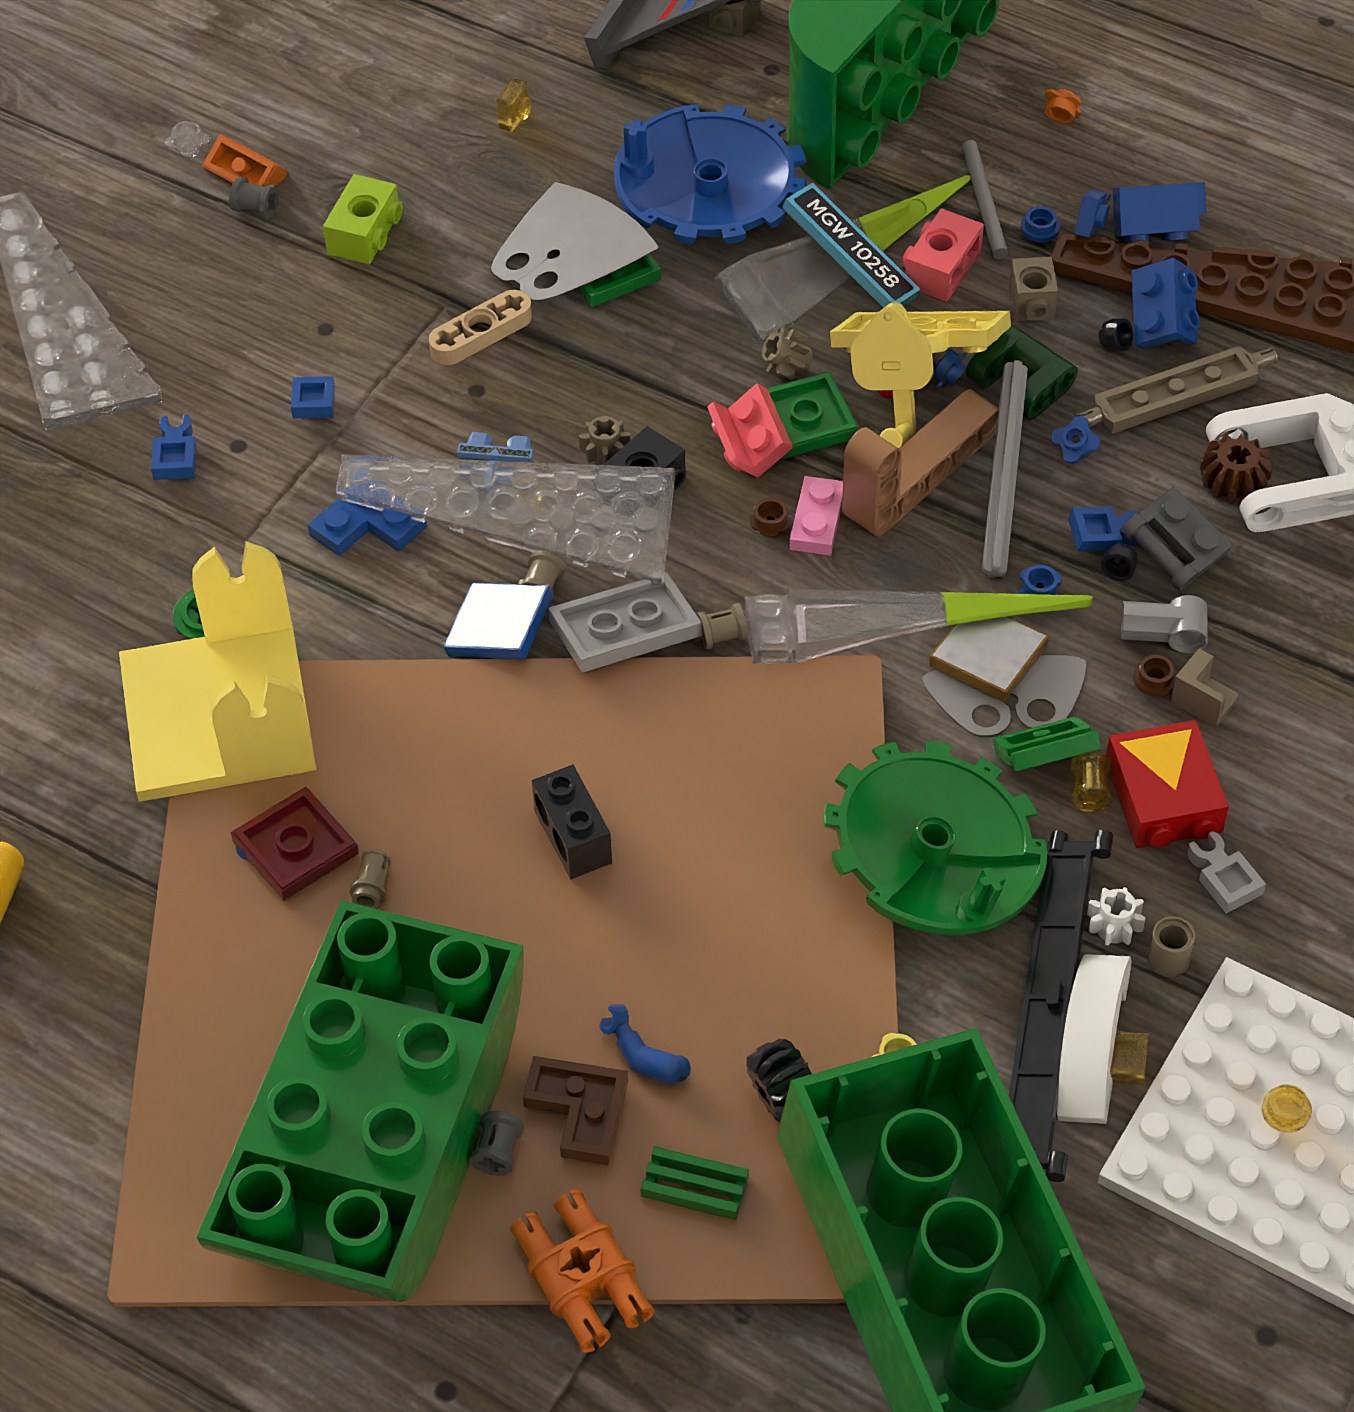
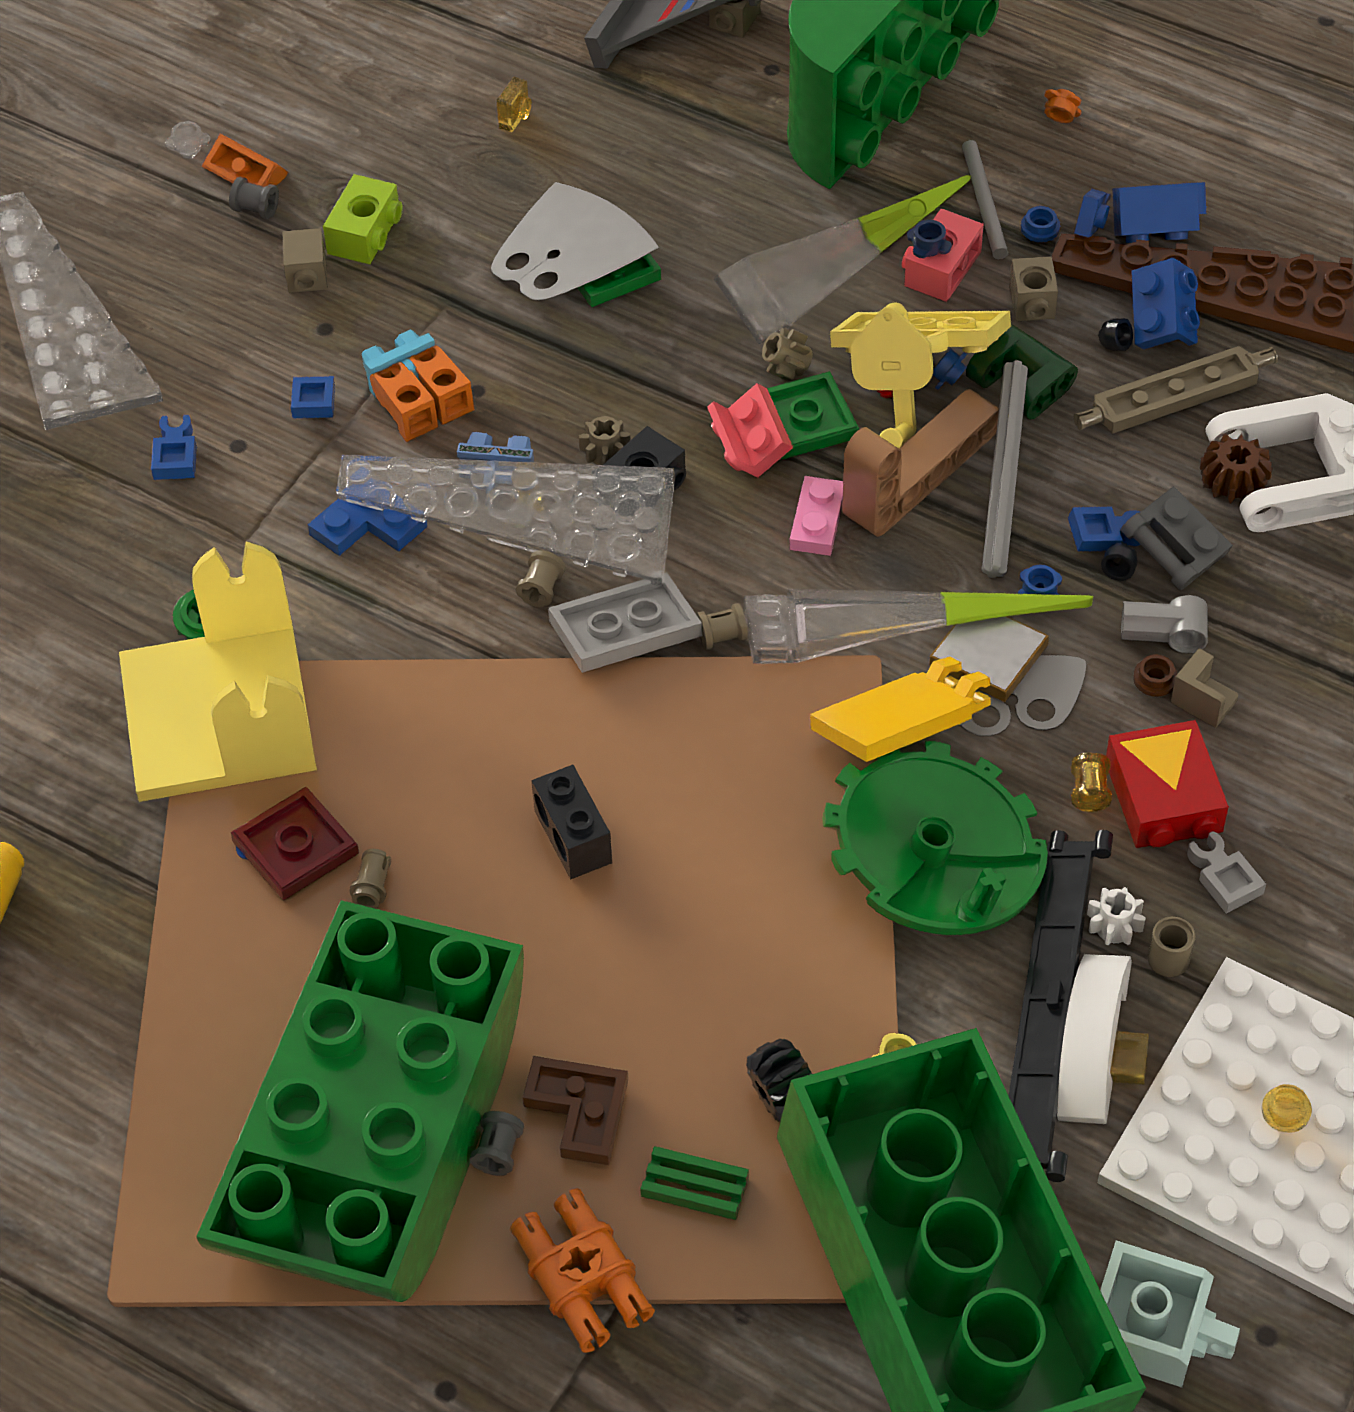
tan beam [429,290,532,365] -> none
tile [443,583,553,660] -> none
blue arm [599,1004,691,1085] -> none
blue piece [614,104,806,244] -> none
reddish brown plate [750,498,791,537] -> none
tile [782,183,921,308] -> none
green plate [993,716,1101,771] -> none
blue plate [1051,416,1101,464] -> none
none -> dark tan brick [282,228,328,293]
none -> orange hips [362,329,474,442]
none -> yellow tile [810,657,991,762]
none -> dark blue plate [907,220,952,258]
none -> light aqua hinge [1100,1240,1240,1387]

